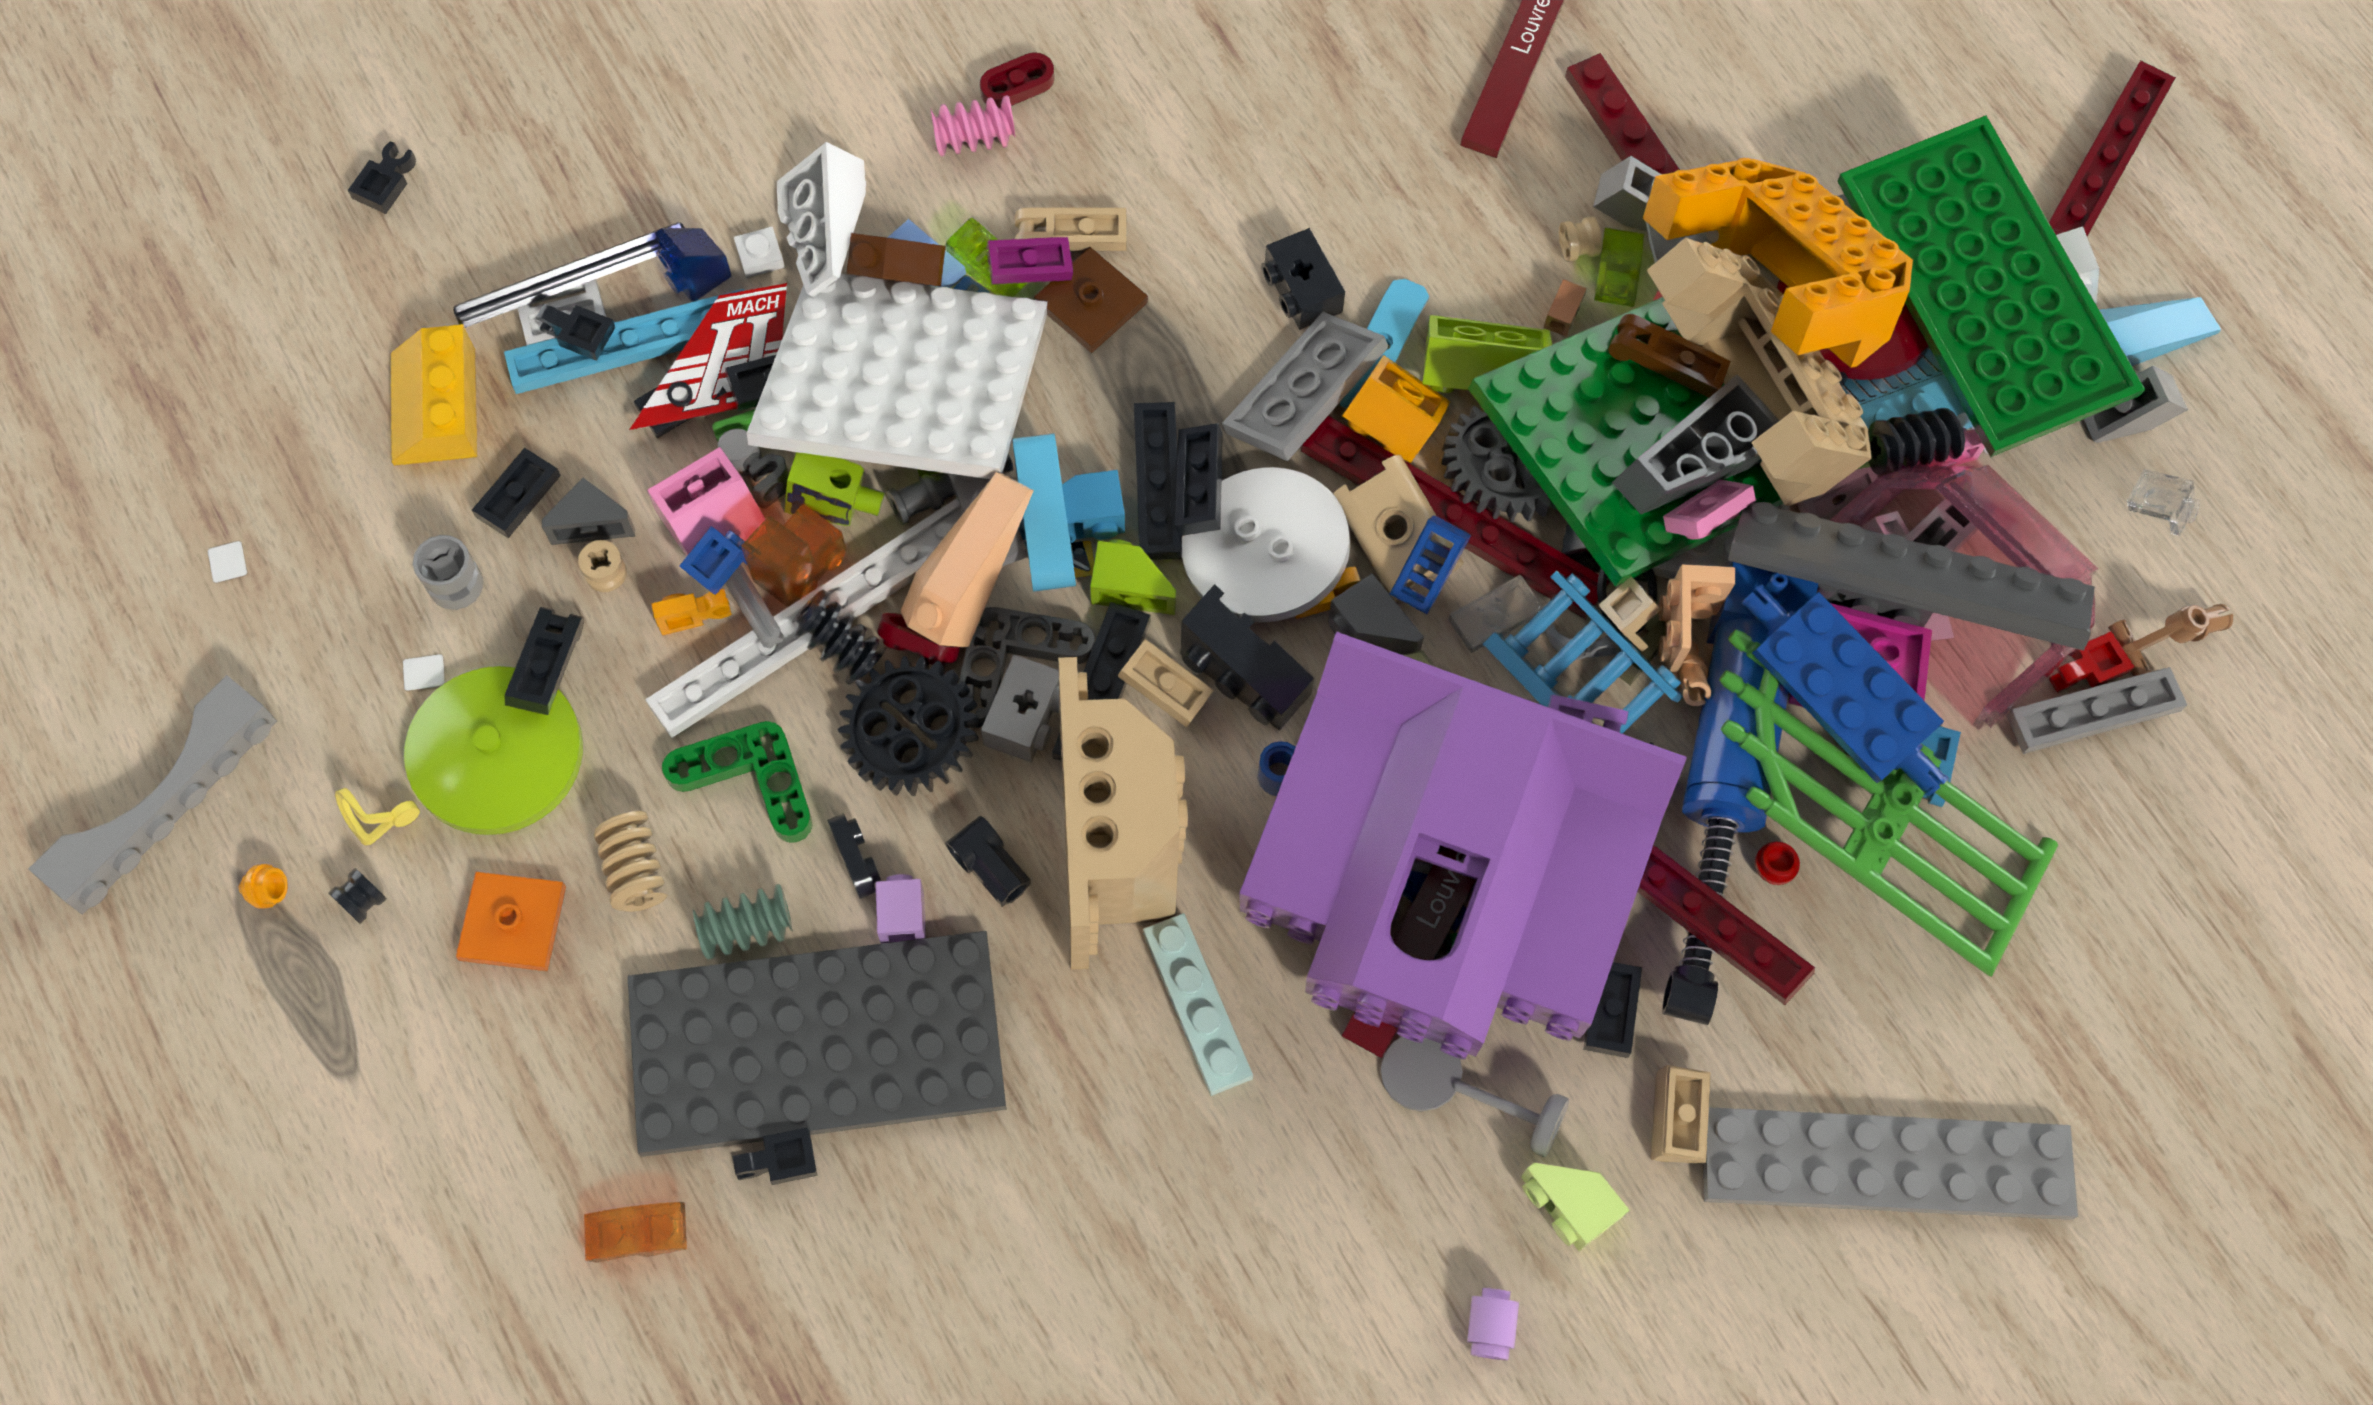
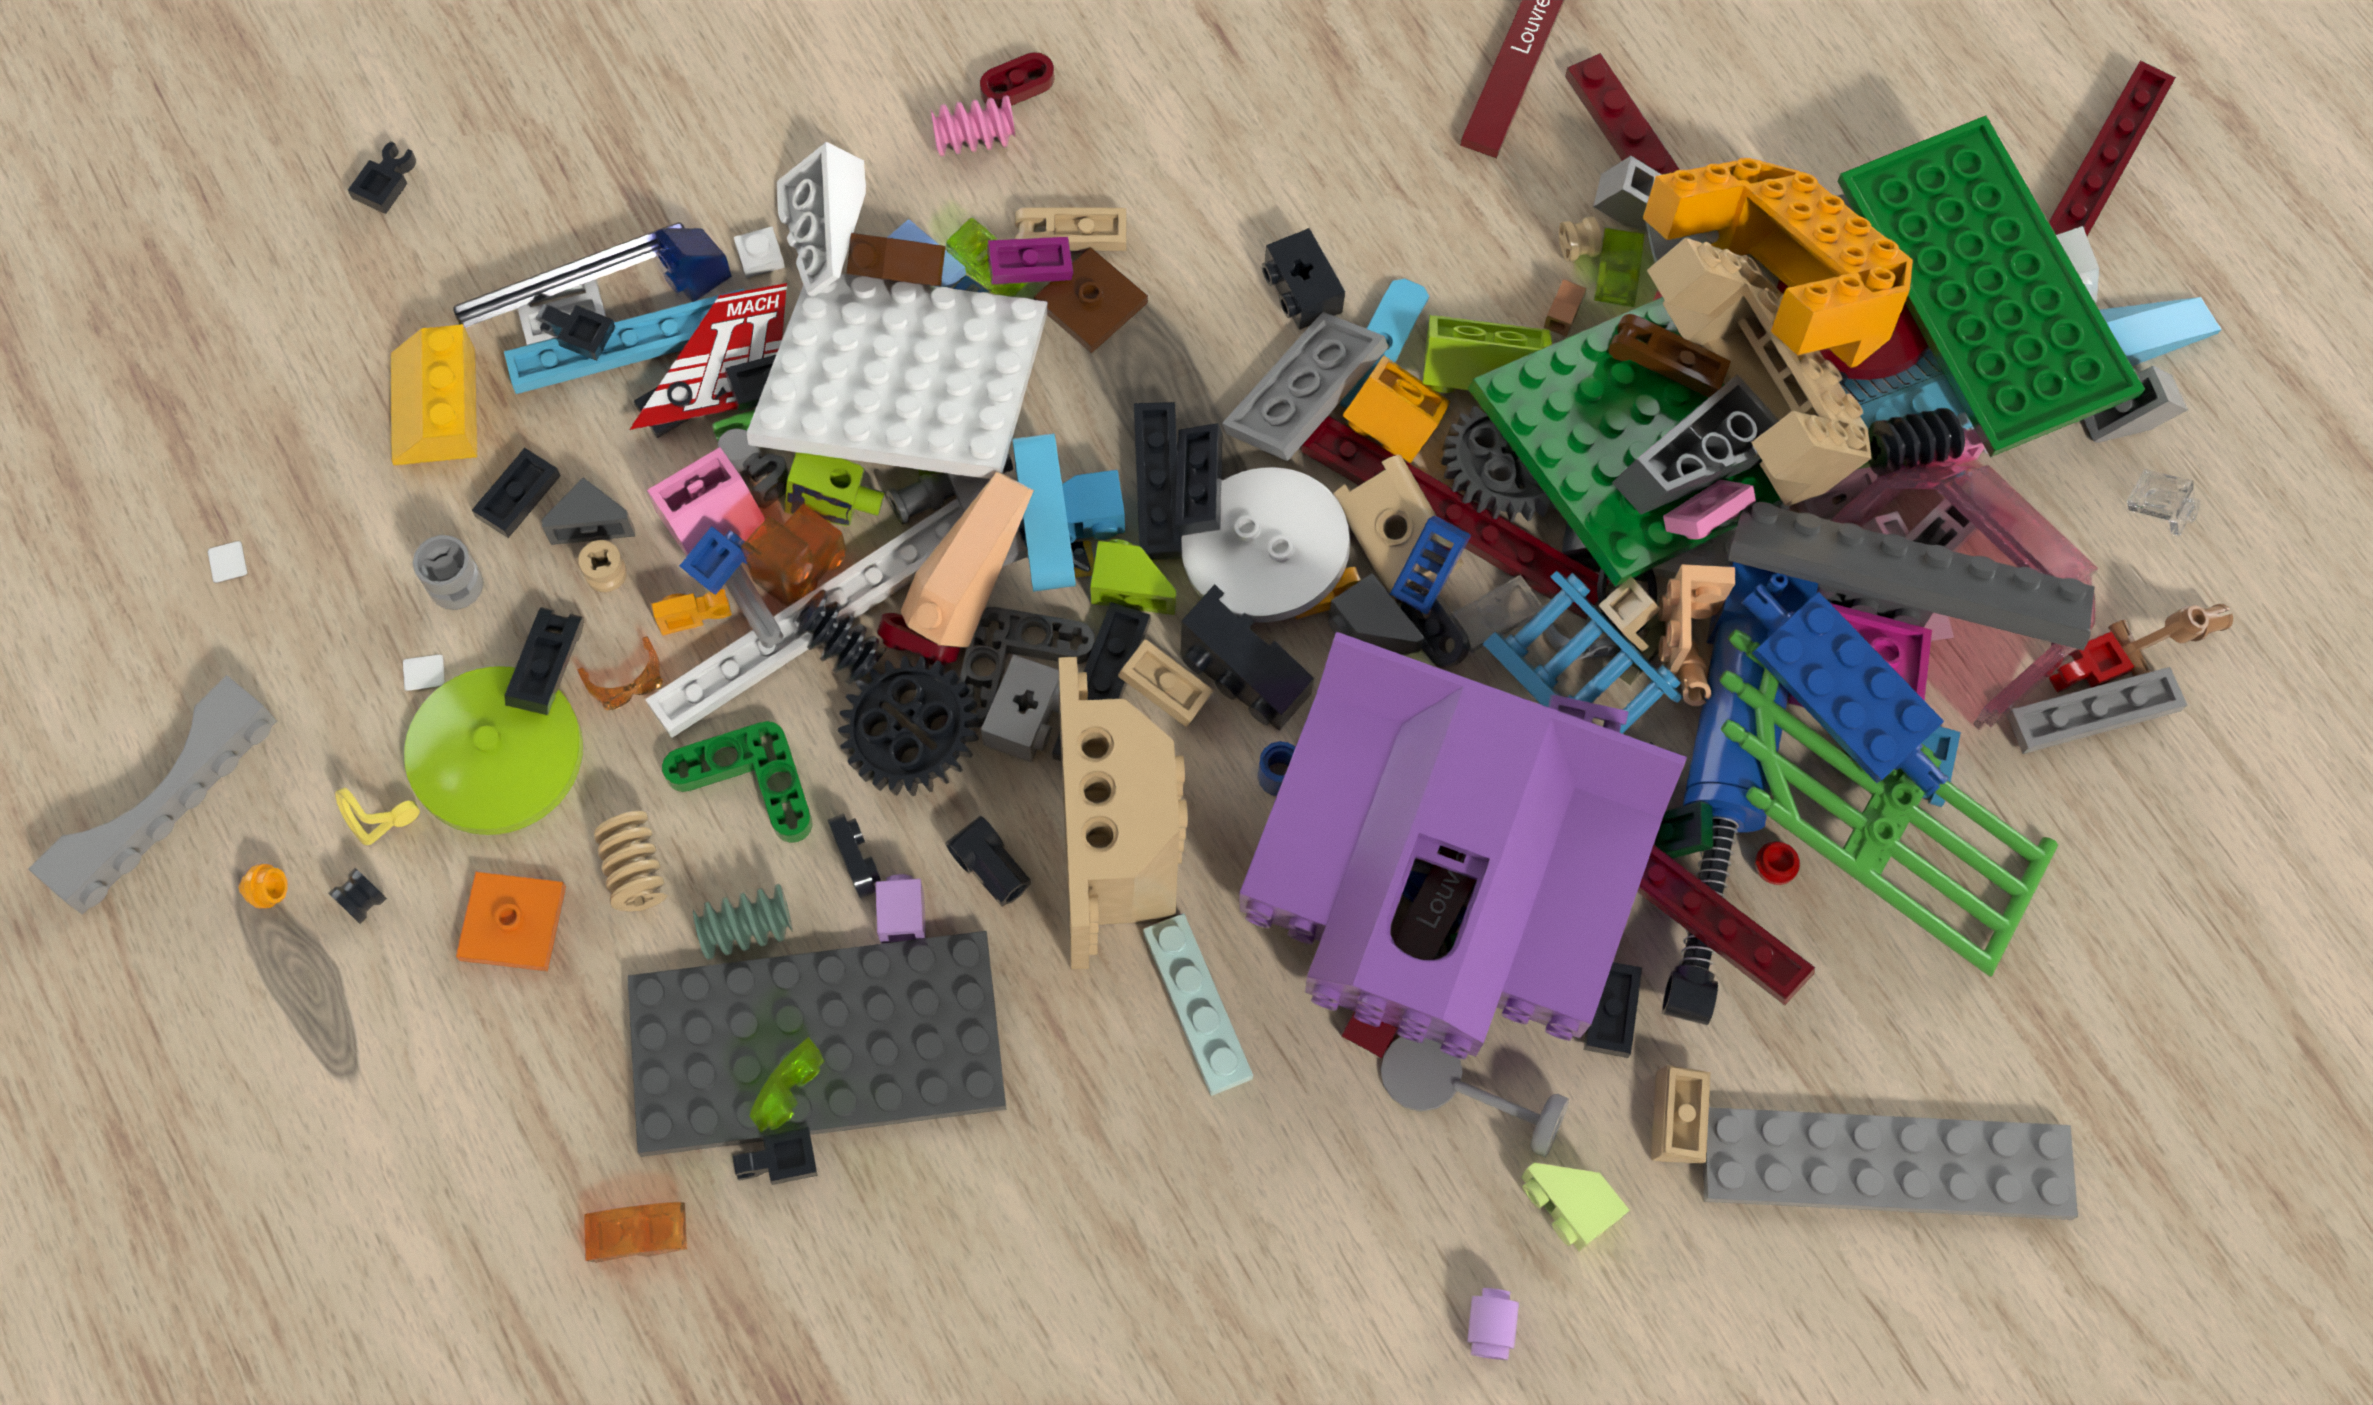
none -> clear orange cap [577,636,663,711]
none -> clear neon green slope [749,1037,825,1133]
none -> black plate [1401,589,1470,666]
none -> dark green plate [1653,802,1713,859]

